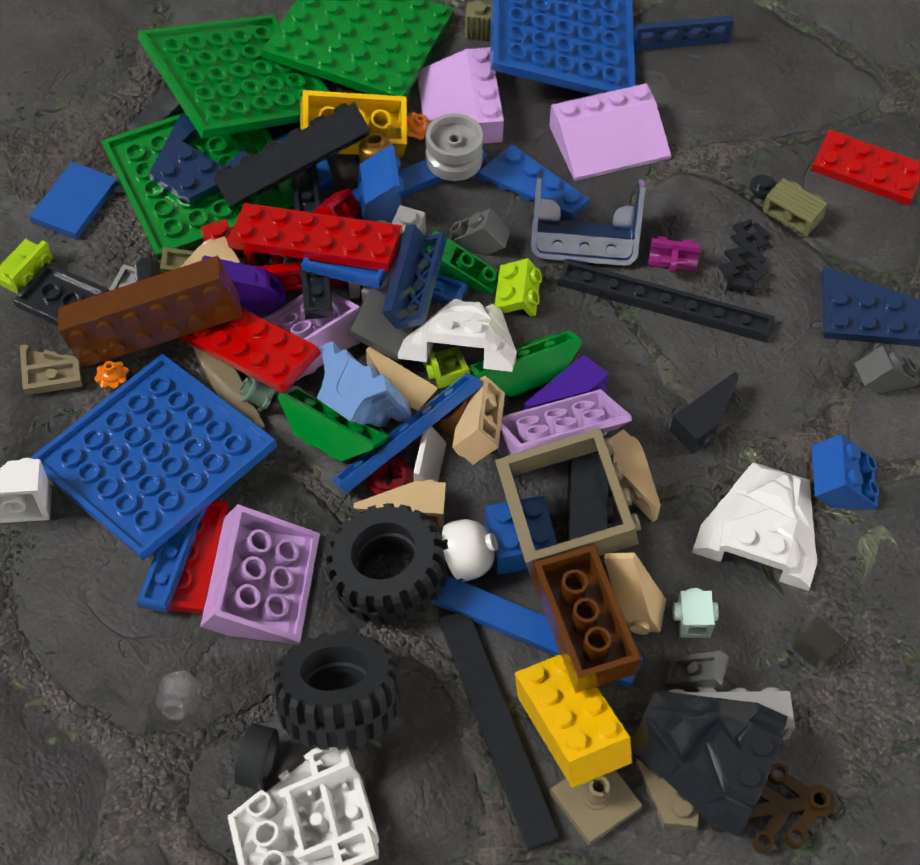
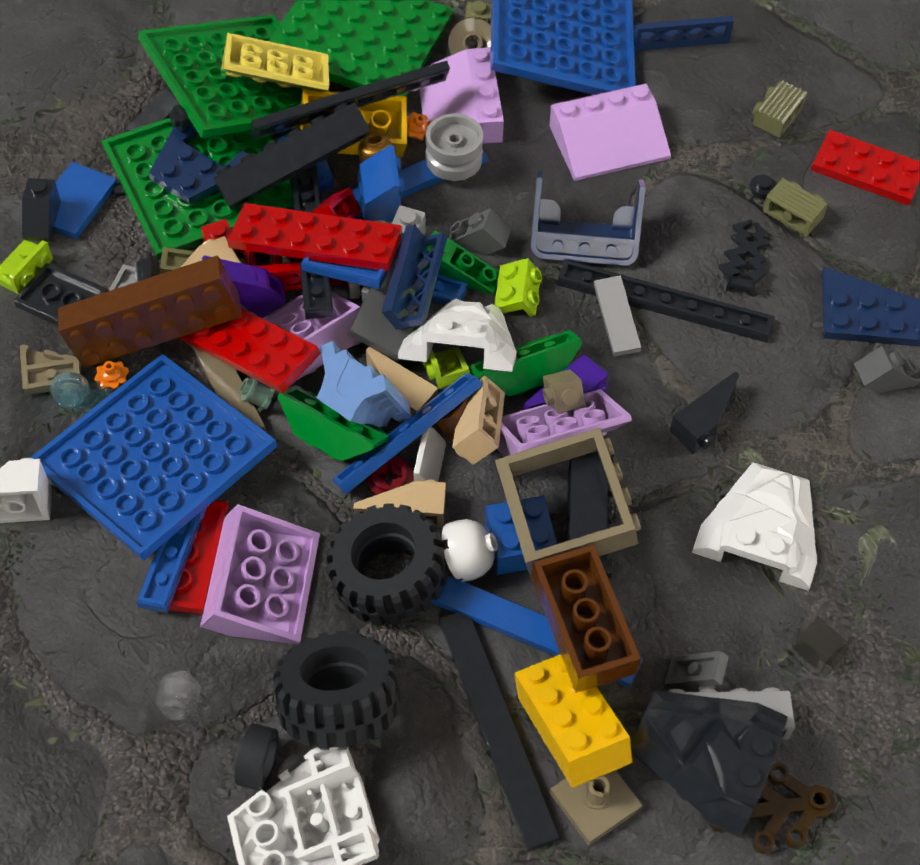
blue wing [477,145,589,220] -> none
tan slope [604,553,666,635] -> none
tan slope [610,429,661,522] -> none
dark tan wing [635,758,698,831] -> none
magenta hips [648,236,700,273] -> none
light aqua brick [672,588,718,638] -> none
blue slope [811,434,879,510] -> none
none -> black slope [22,178,61,242]
none -> clear light blue cone [50,371,90,409]
none -> black plate [169,105,191,132]
none -> light yellow slope [221,33,329,92]
none -> black tile [250,60,450,140]
none -> dark tan dish [448,18,491,55]
none -> dark tan brick [543,369,586,414]
none -> light grey tile [594,275,641,357]
none -> olive brick [752,80,807,138]

